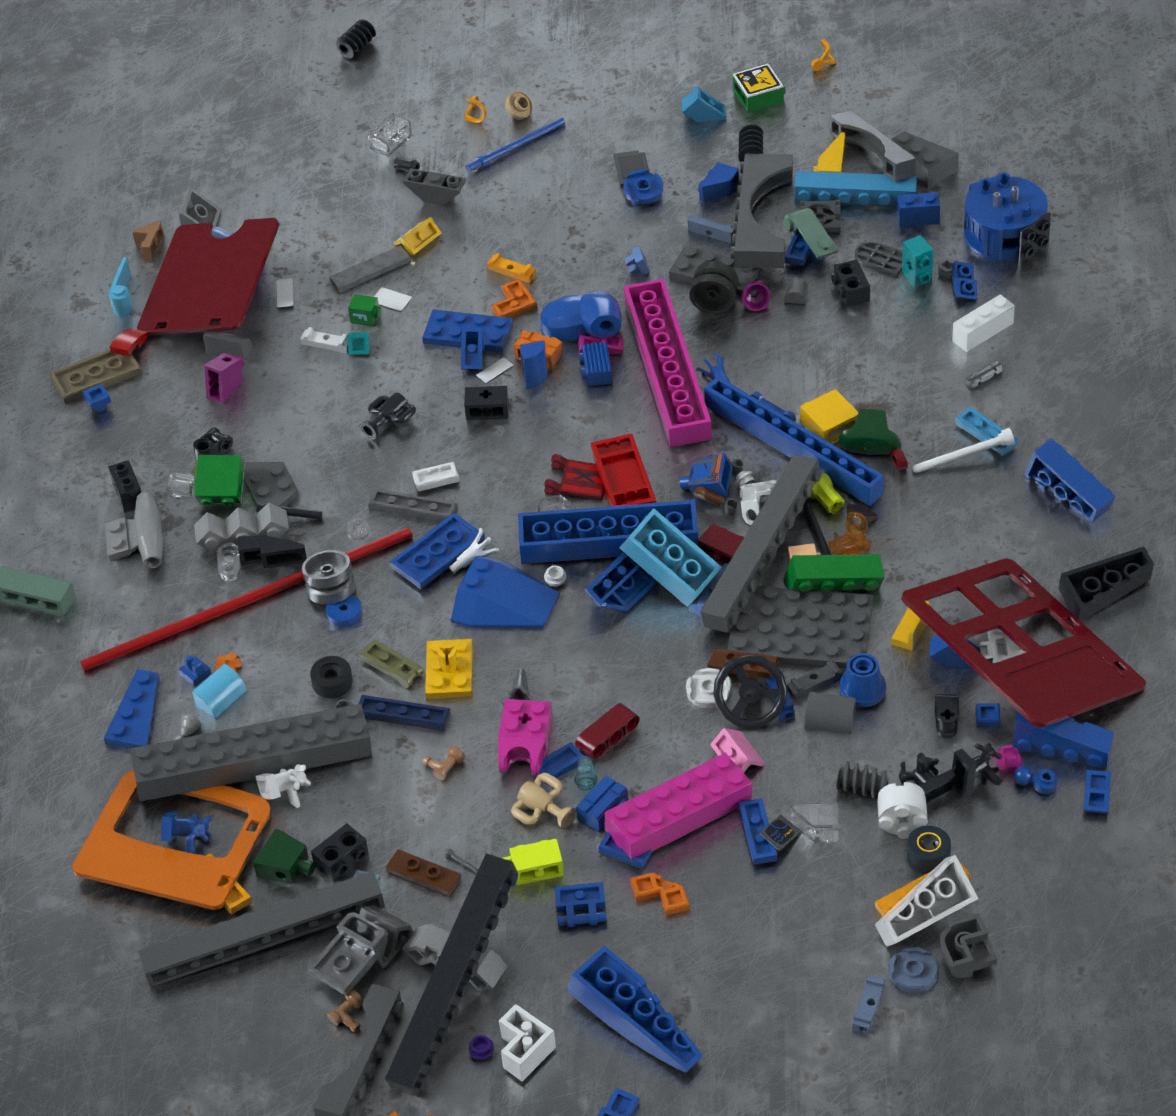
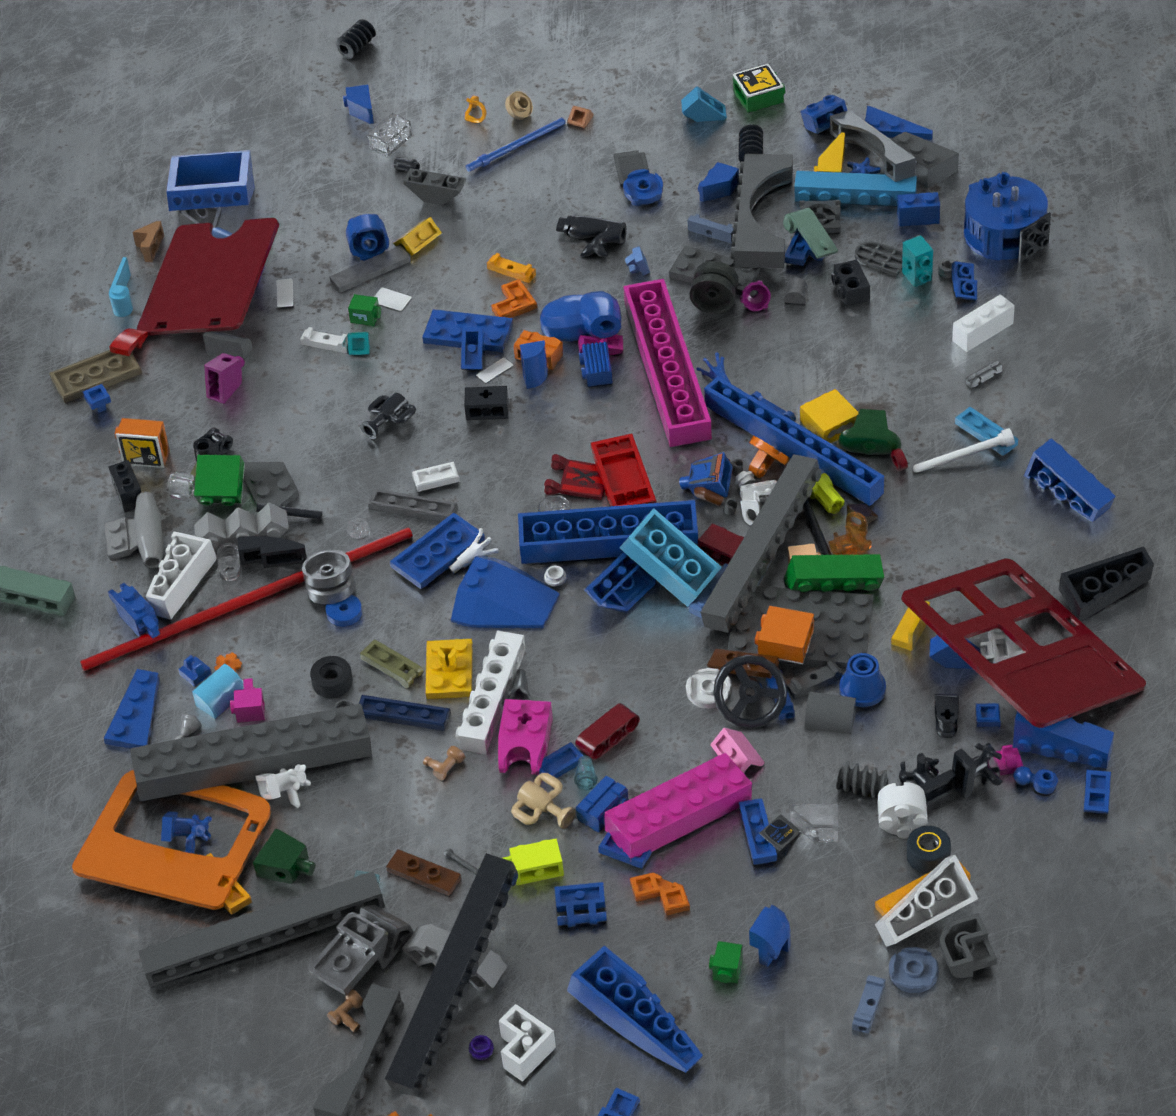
black brick [311,823,369,881] -> none
light orange piece [811,38,836,71] -> none
none -> blue hinge [108,583,160,638]
none -> piece [115,418,170,468]
none -> white wedge [146,531,217,619]
none -> blue windscreen [166,150,255,211]
none -> dark pink brick [230,678,265,723]
none -> blue slope [343,84,374,124]
none -> blue brick [346,214,389,261]
none -> white brick [456,631,526,755]
none -> black piece [556,215,627,257]
none -> nougat slope [567,105,594,129]
none -> green brick [709,941,743,983]
none -> orange tile [748,435,790,478]
none -> blue brick [749,905,791,967]
none -> orange piece [755,606,814,664]
none -> blue brick [800,95,848,134]
none -> blue animal [847,157,881,174]
none -> blue wing [865,106,933,140]

